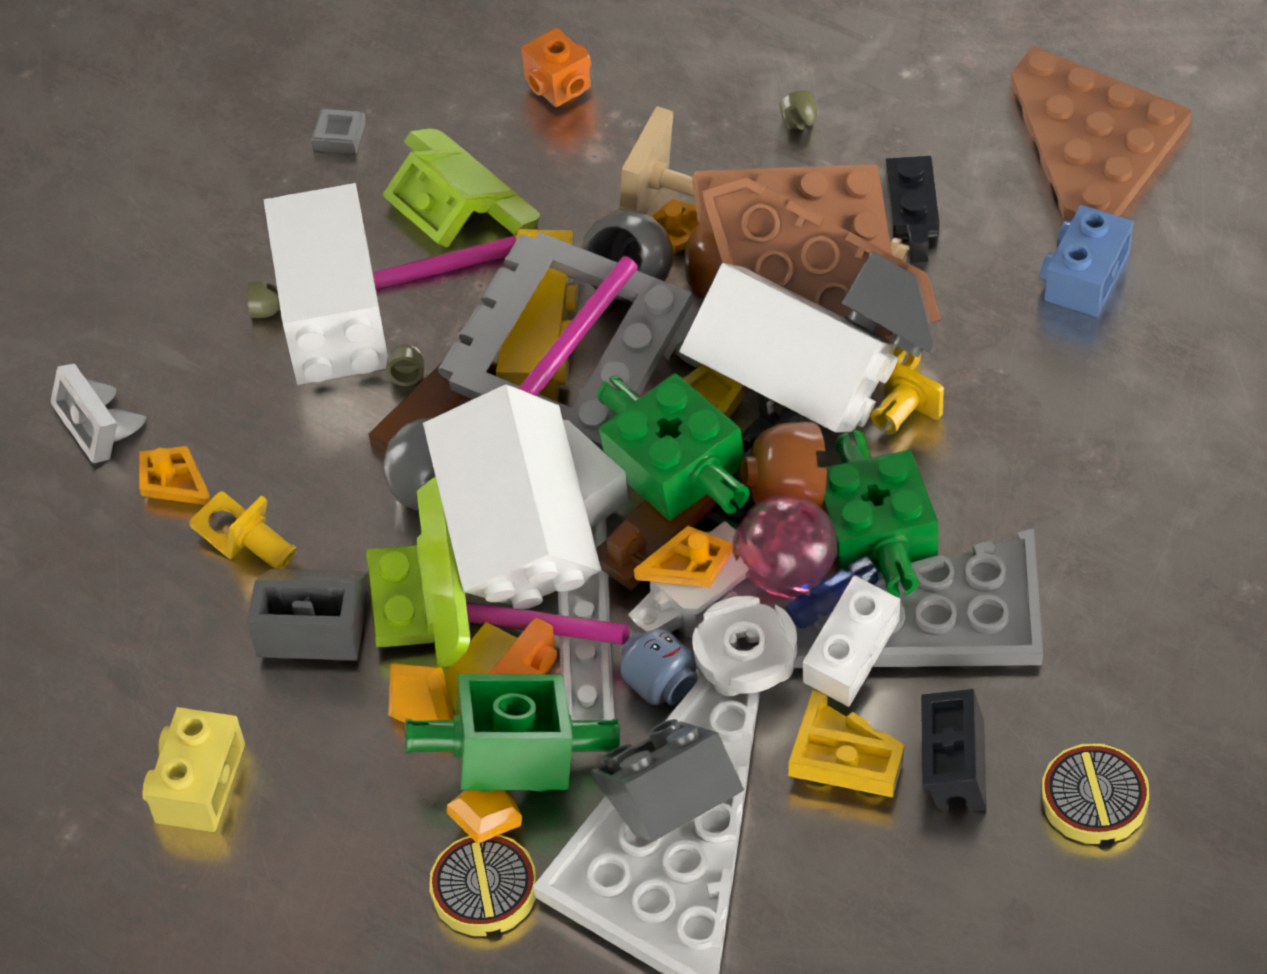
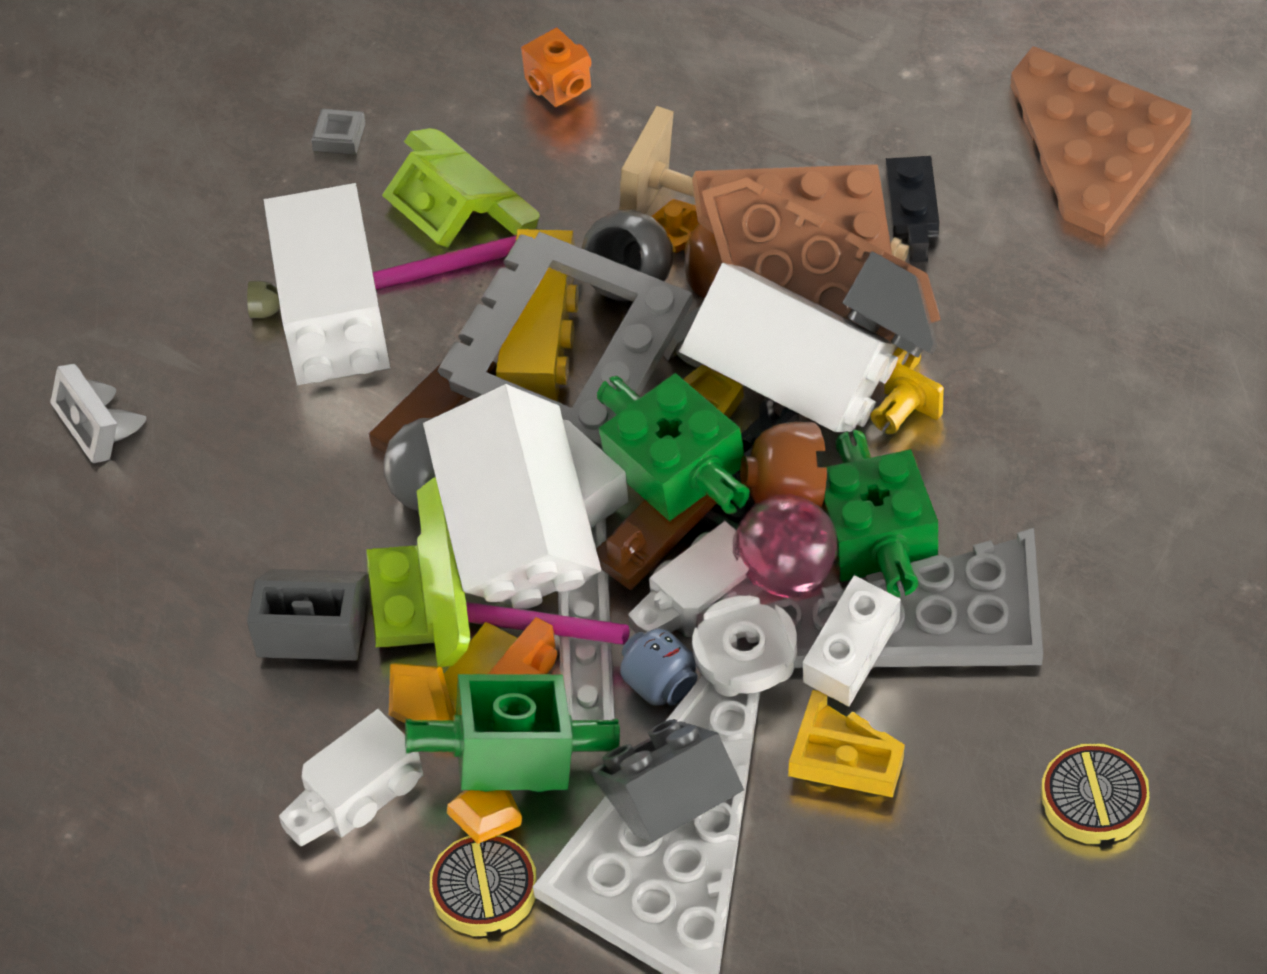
light orange piece [139,446,211,505] -> none
light yellow brick [142,707,245,832] -> none
yellow bracket [190,491,297,569] -> none
olive hinge [386,343,425,386] -> none
dark pink bar [518,256,638,396] -> none
light orange piece [634,526,734,588] -> none
olive hinge [779,91,817,130] -> none
clear blue axle [787,557,879,629] -> none
black hinge [921,689,987,812] -> none
medium blue brick [1040,205,1134,317] -> none
none -> white hinge [279,709,424,847]

